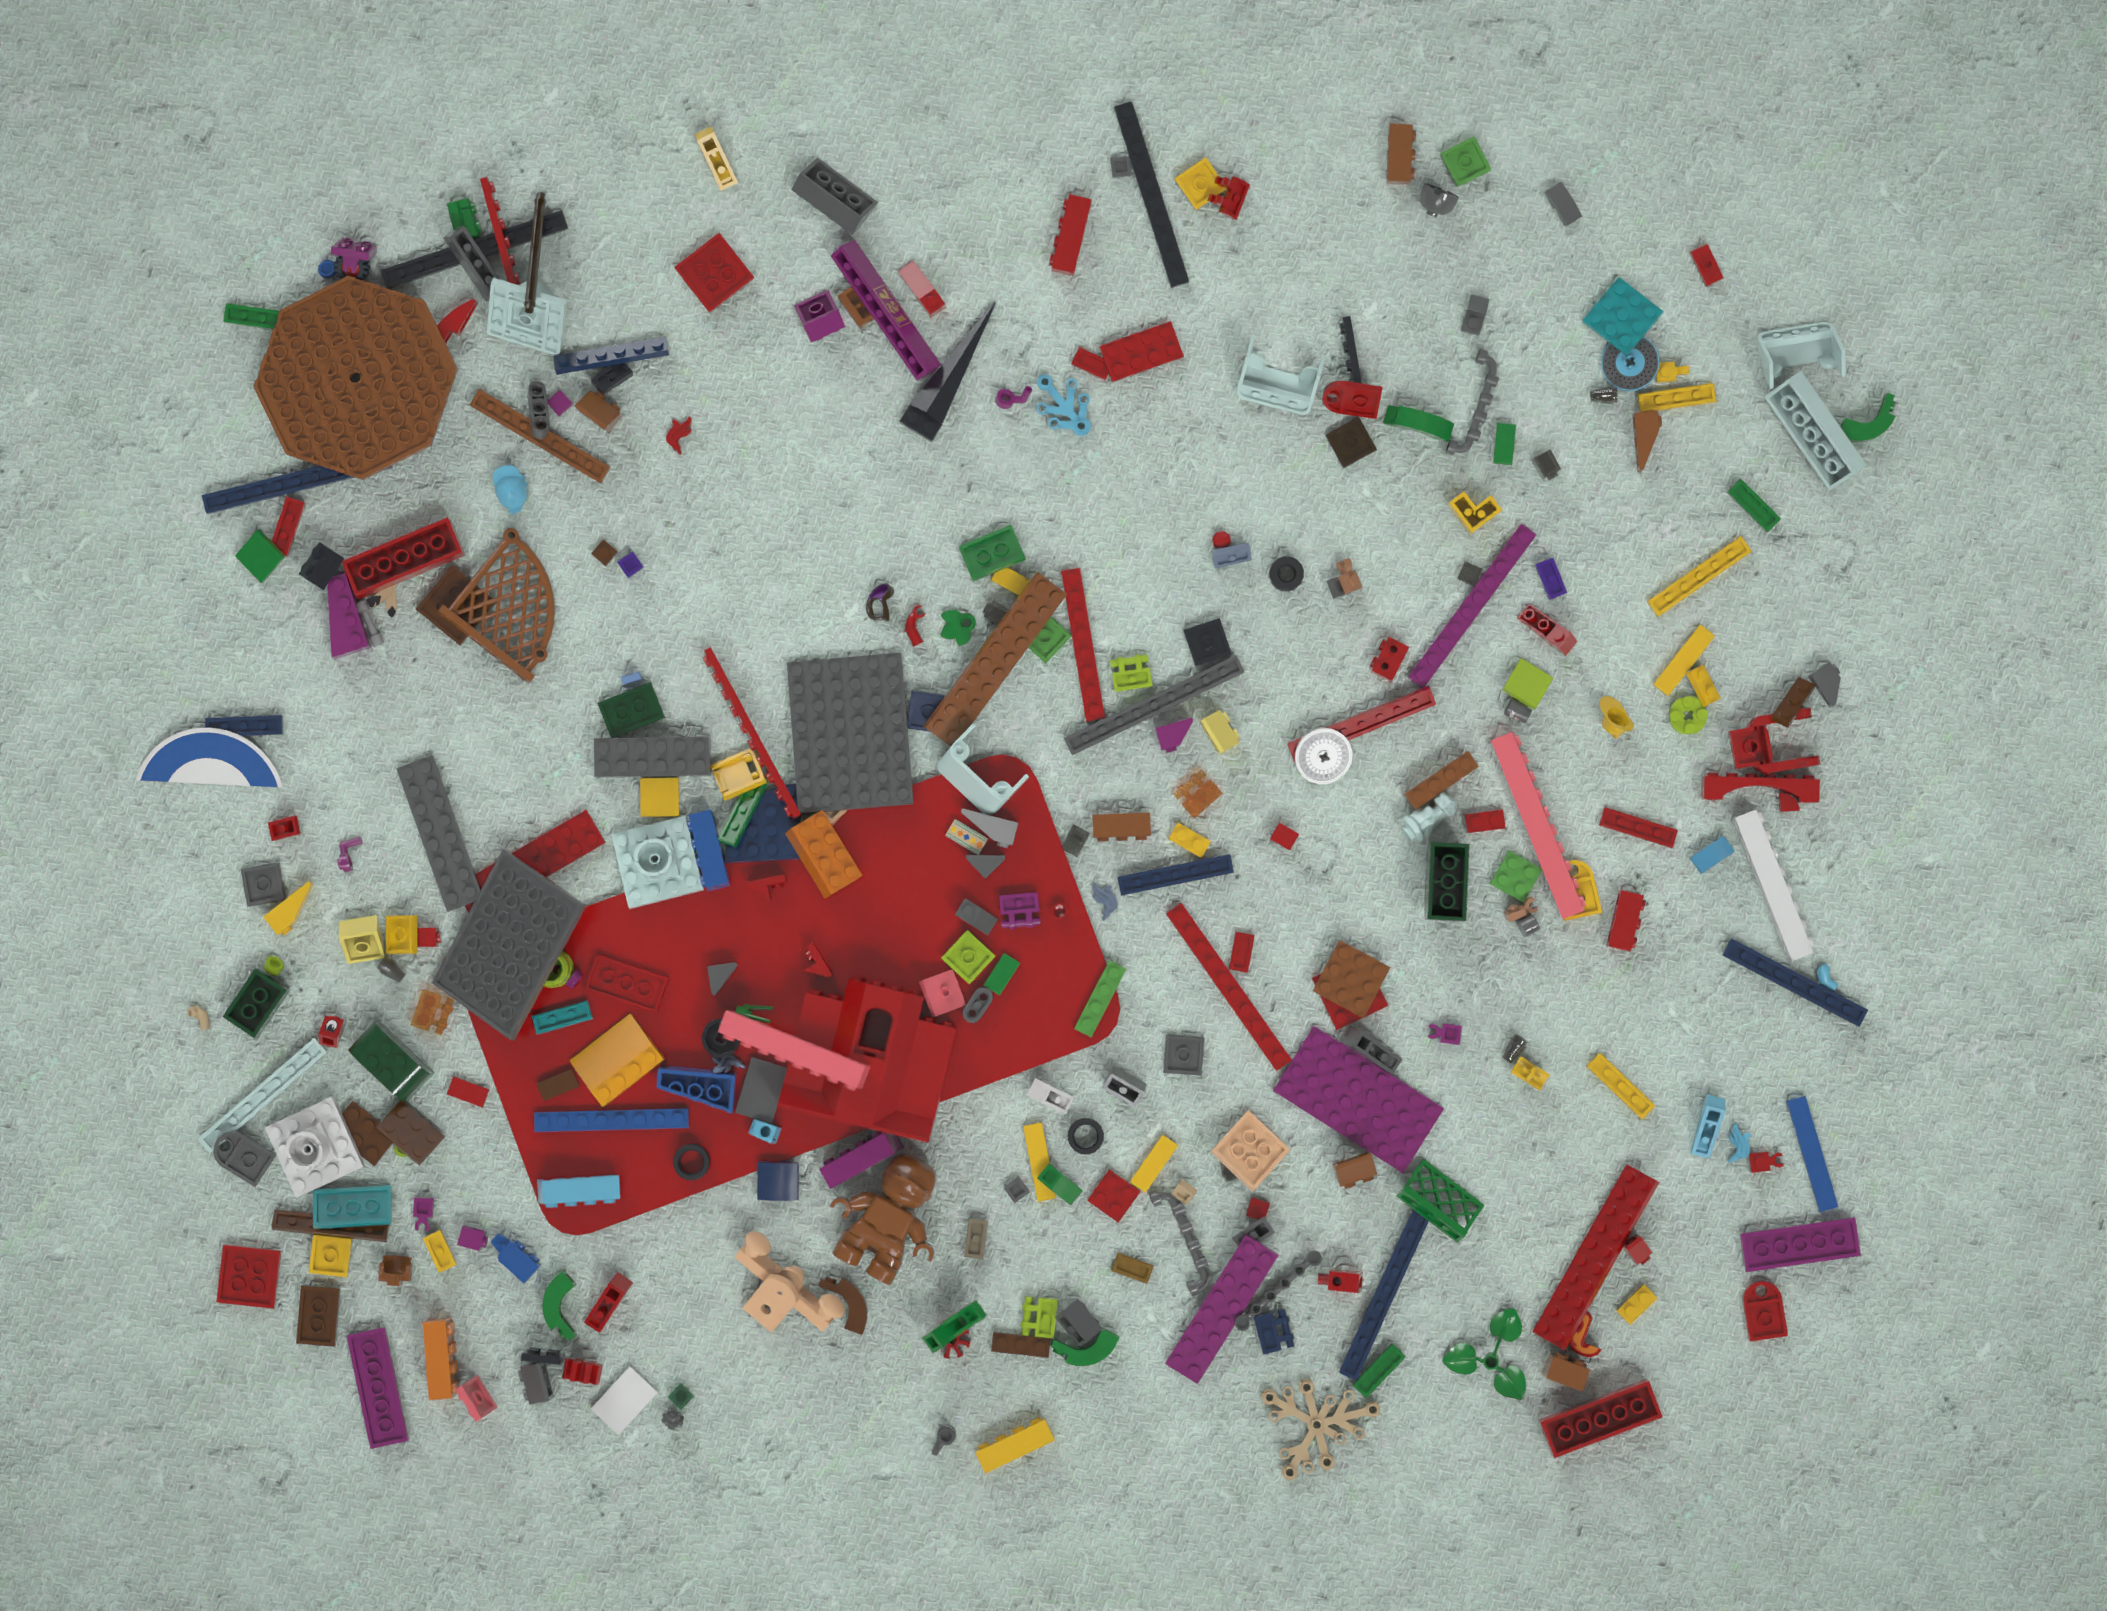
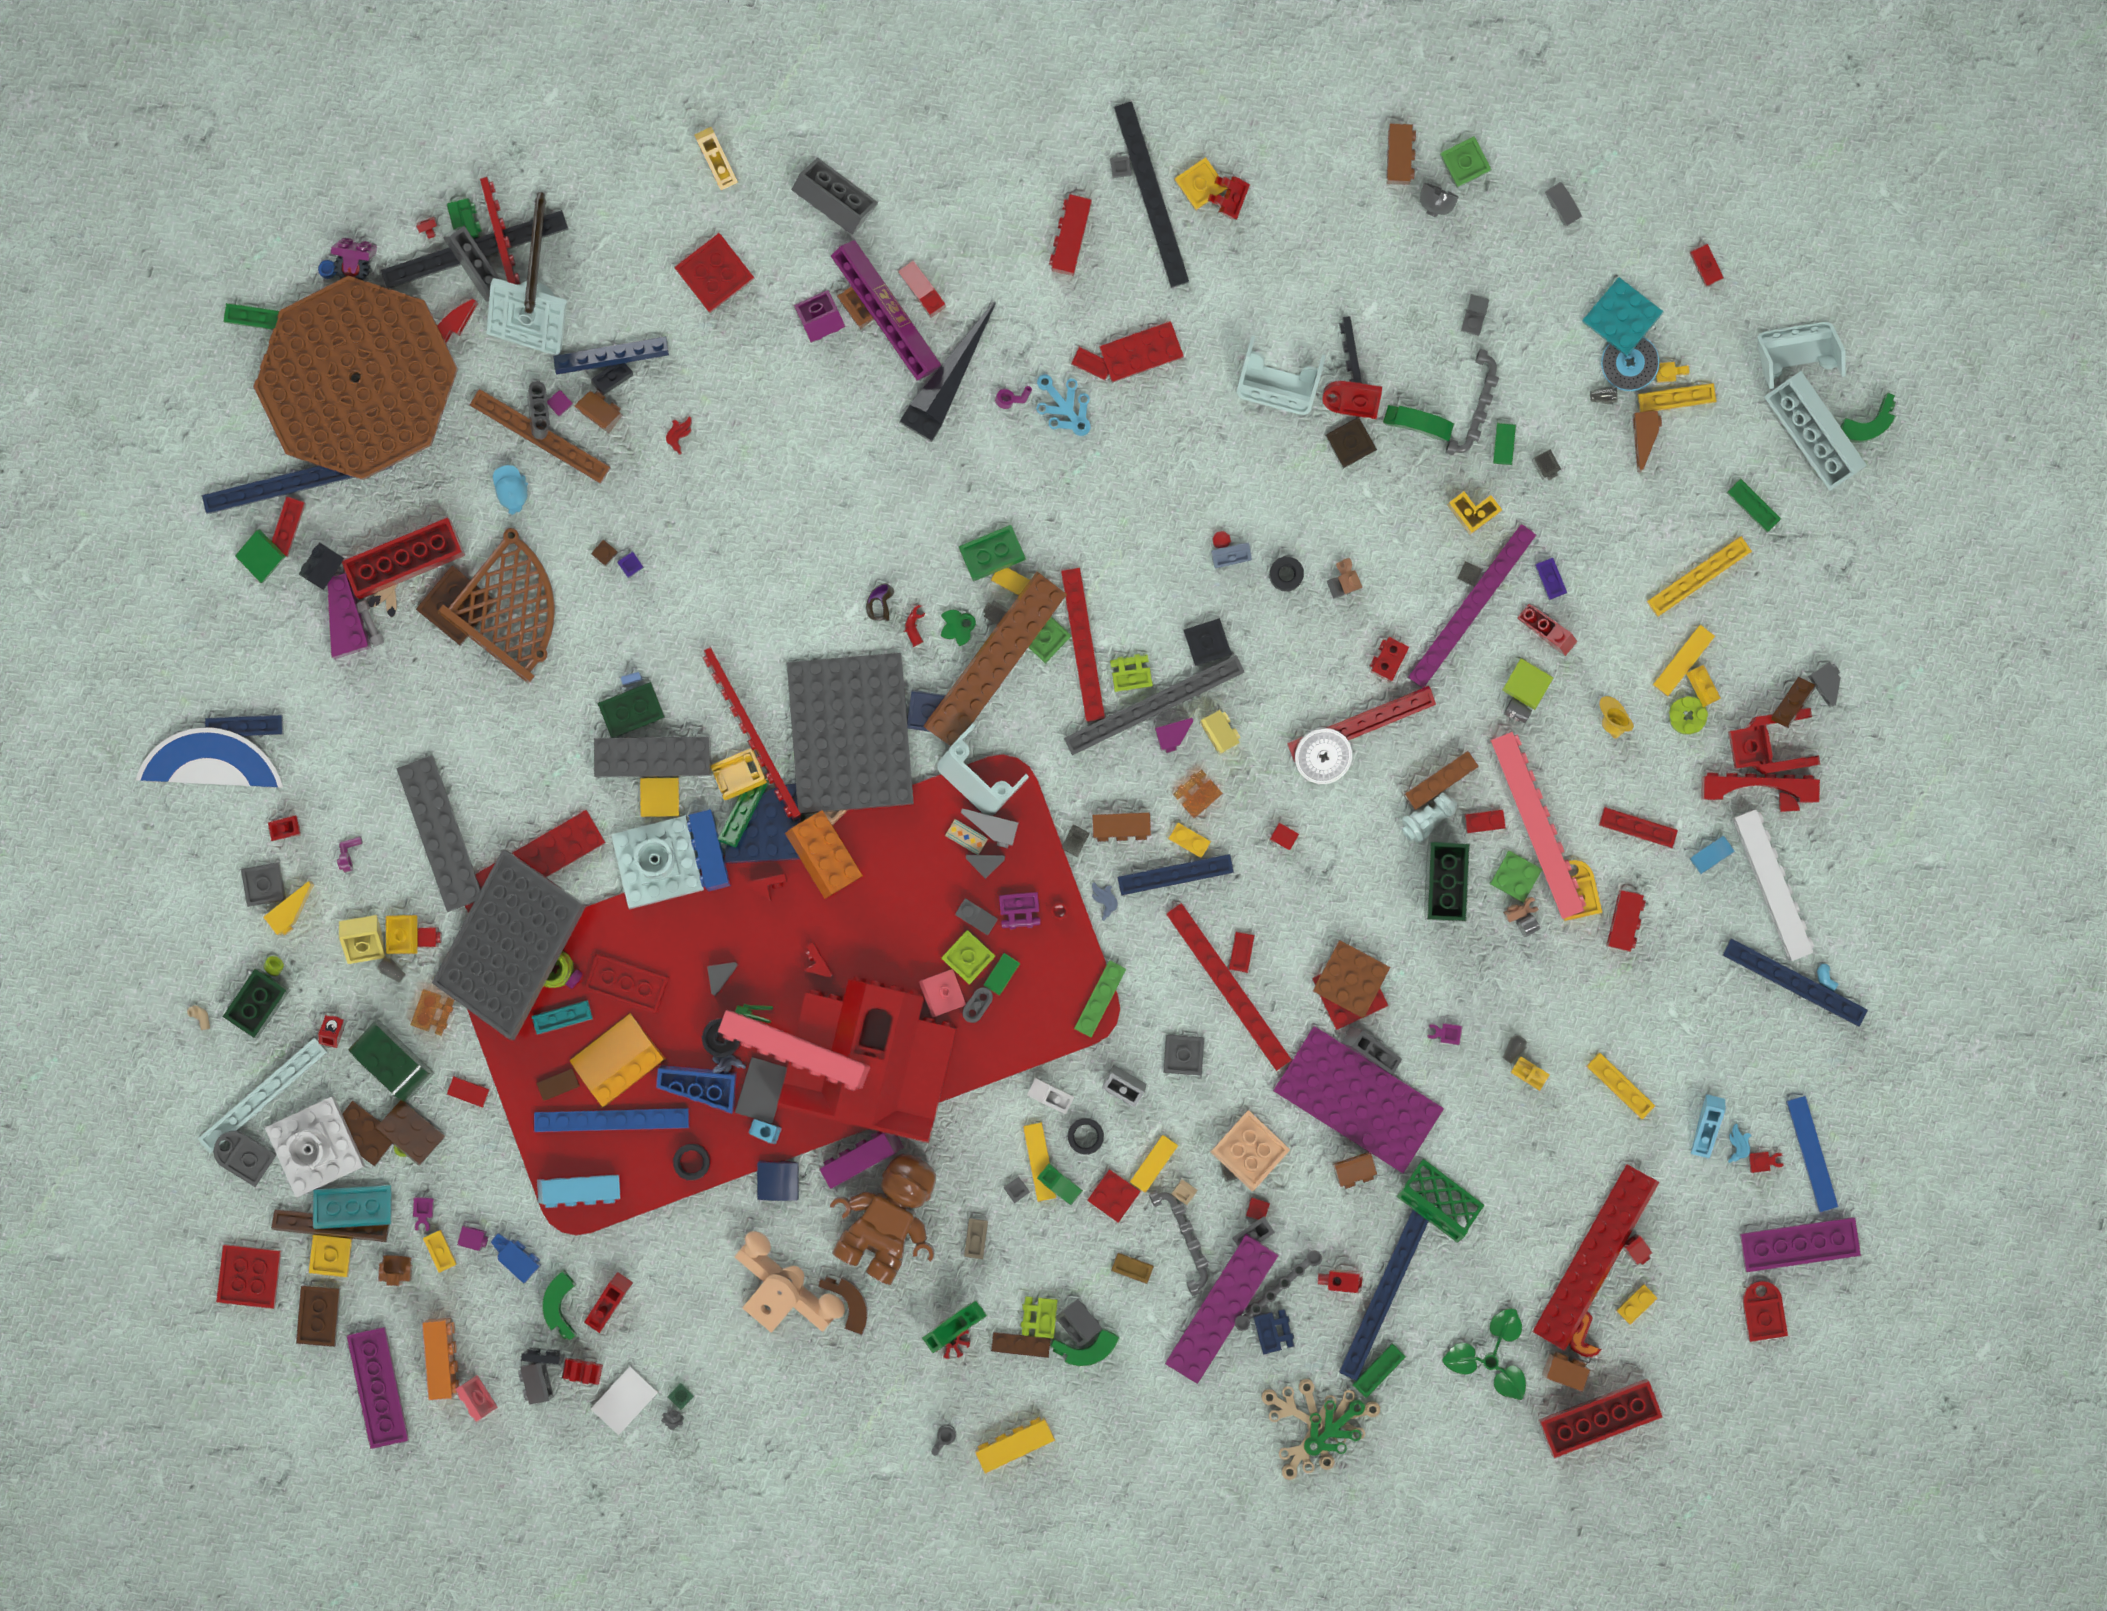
none -> red tile [416,216,437,239]
none -> green plant [1304,1399,1365,1456]

